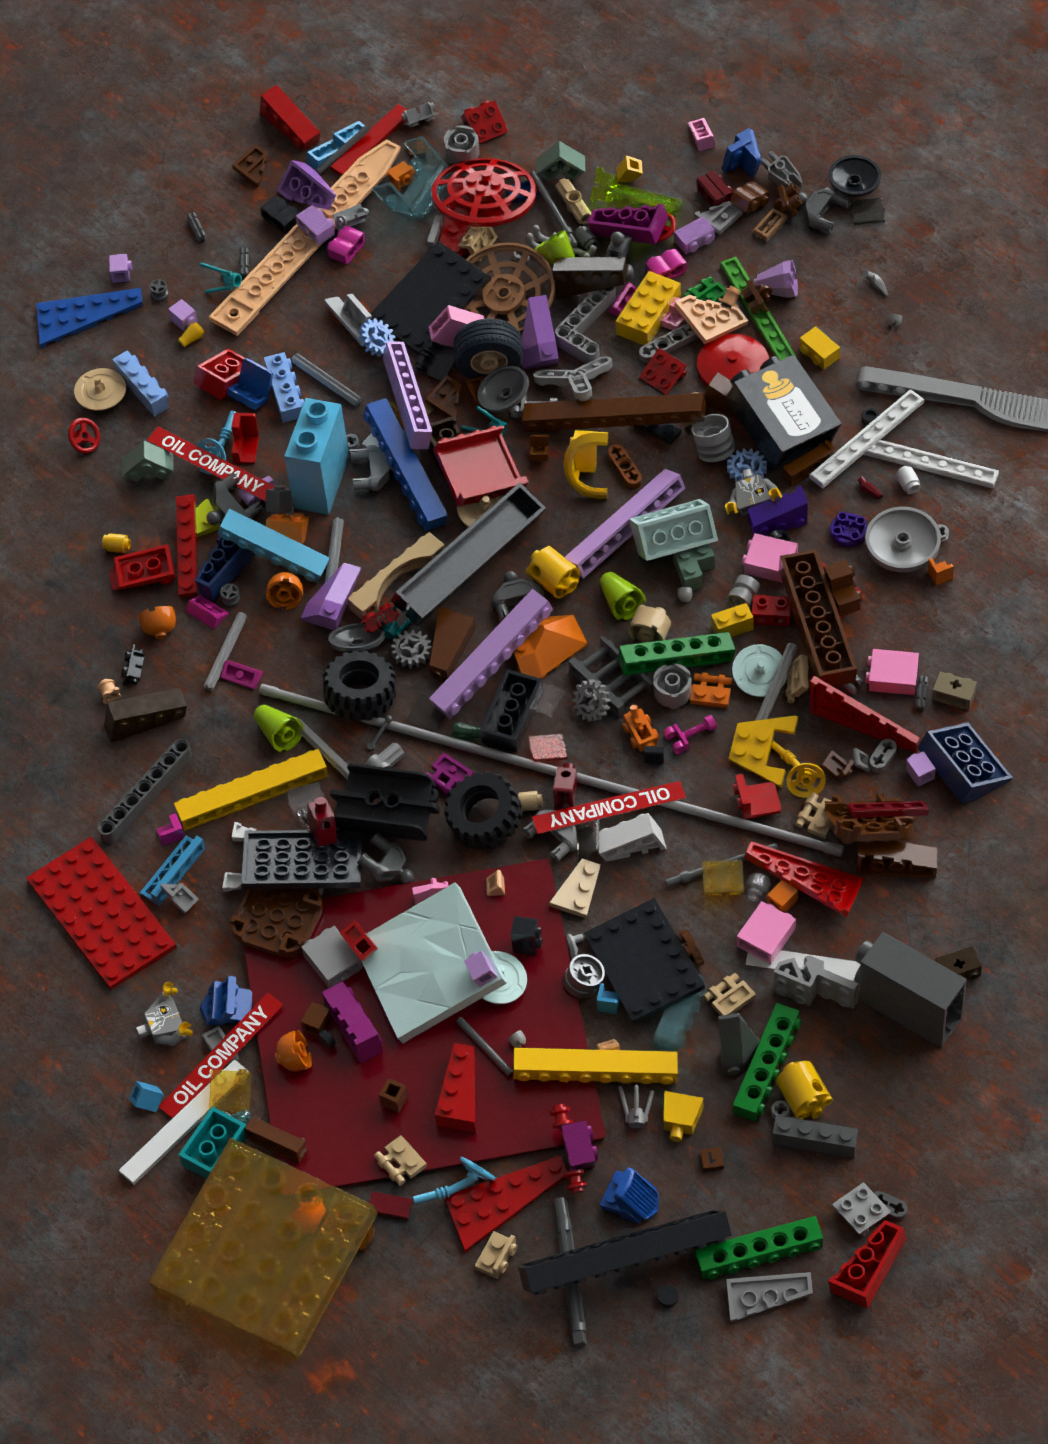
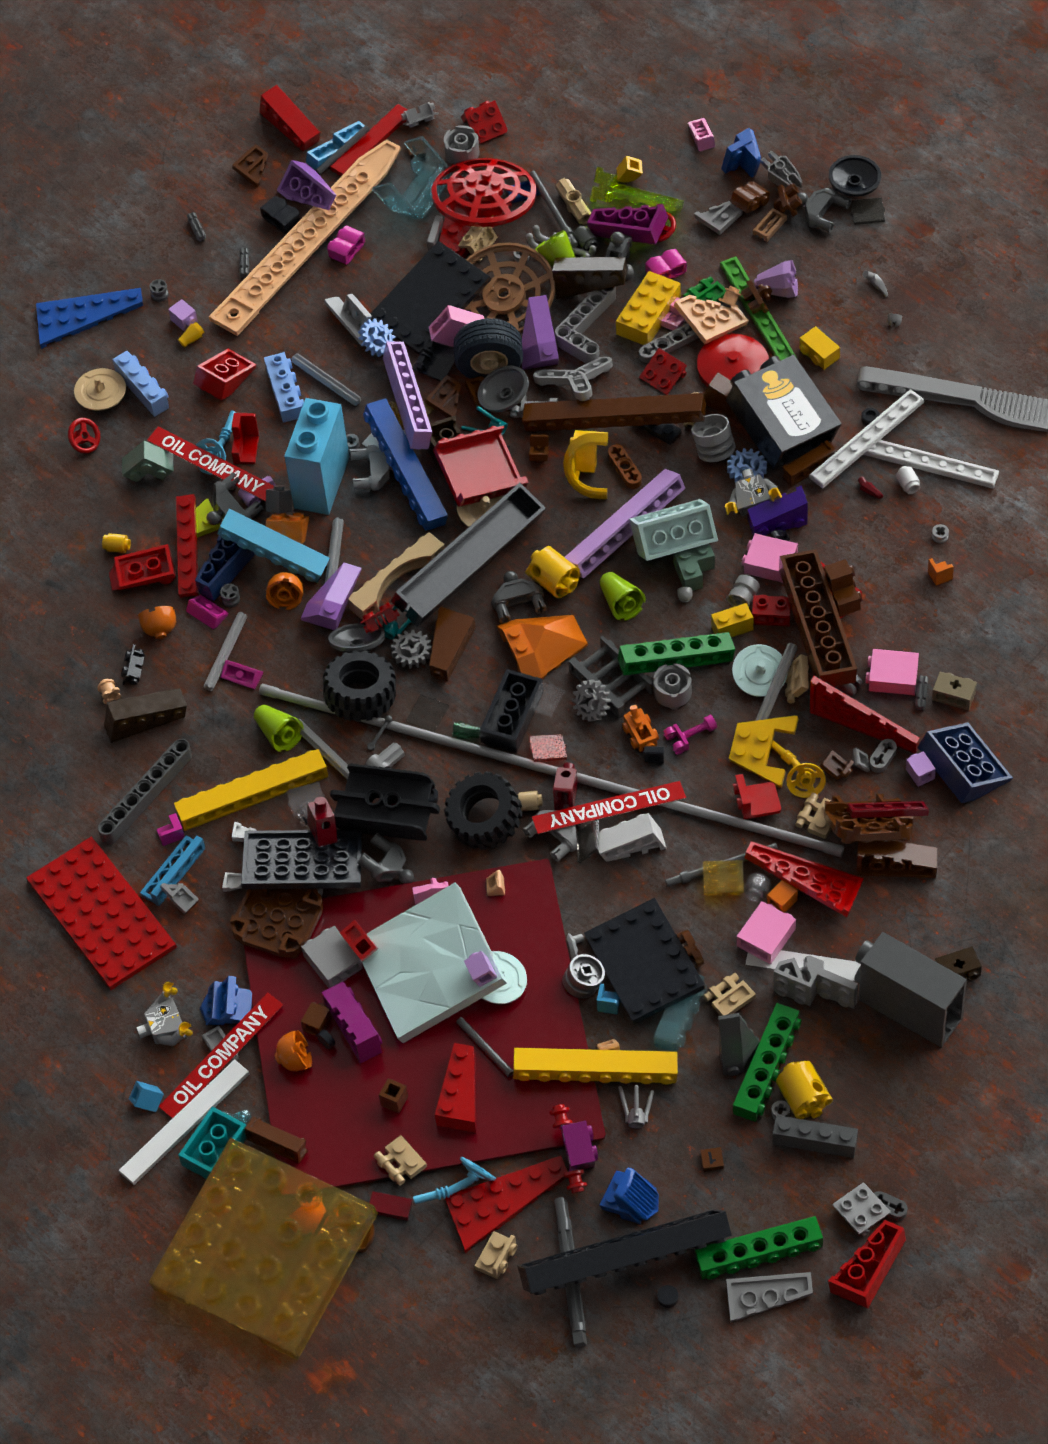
lavender brick [109,254,133,283] -> none
teal plant [200,263,242,293] -> none
clear yellow hinge [209,1069,251,1112] -> none
blue bracket [227,358,273,410] -> none
lavender brick [296,205,335,245] -> none
light grey hinge [332,204,369,231] -> none
orange brick [387,161,415,192] -> none
magenta plate [425,753,474,796] -> none
lavender brick [429,589,553,719] -> none
light grey hinge [508,1030,526,1048] -> none
black brick [511,916,543,956] -> none
sand green brick [536,141,585,181] -> none
tan wing [548,858,600,918] -> none
dark pink slope [608,282,637,316] -> none
tan brick [628,605,671,643] -> none
yellow torso [664,1091,704,1142] -> none
lavender brick [674,216,715,255] -> none
orange plate [690,672,733,709] -> none
dark red brick [696,170,733,207] -> none
dark purple tile [830,512,867,547] -> none
light grey dish [865,507,941,572] -> none

